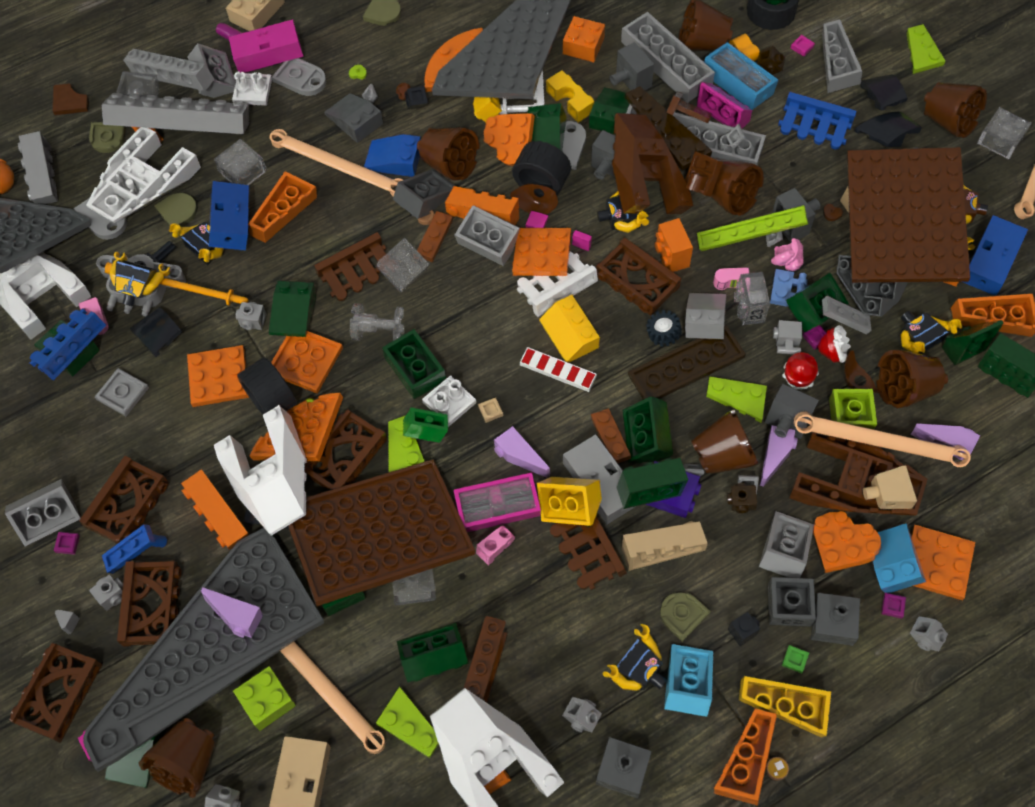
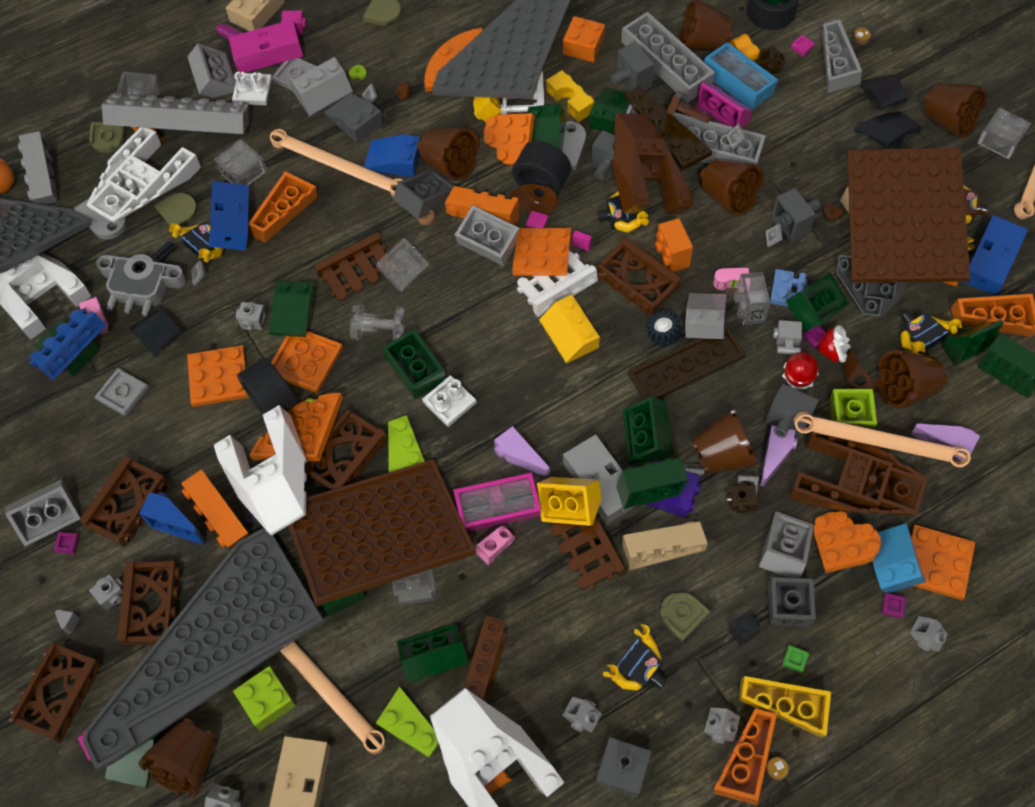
reddish brown tile [53,83,89,115] -> none
blue piece [102,524,167,574] -> none
light orange bar [105,262,249,306] -> none
torso [109,252,170,306] -> none
light grey brick [123,49,214,91] -> none
lavender slope [201,588,263,638] -> none
green brick [403,407,448,443] -> none
black brick [404,86,428,110] -> none
dark orange plate [416,211,453,262] -> none
tan tile [478,397,503,423] -> none
tile [520,347,597,392] -> none
dark orange plate [591,408,631,464] -> none
medium azure slope [664,644,713,717] -> none
reddish brown plate [685,151,723,197] -> none
lime tile [697,205,808,251] -> none
lime wing [706,377,767,423] -> none
bright pink hair [771,238,803,271] -> none
blue fence [778,92,856,150] -> none
dark grey brick [811,593,860,646] -> none
light grey plate [822,296,871,334] -> none
tan torso [863,465,917,509] -> none
lime wing [907,24,945,74] -> none
none -> blue slope [139,492,206,545]
none -> light grey slope [191,260,209,286]
none -> dark pink brick [281,11,307,35]
none -> light grey slope [291,57,353,117]
none -> light grey brick [704,708,740,744]
none -> tile [853,28,871,45]

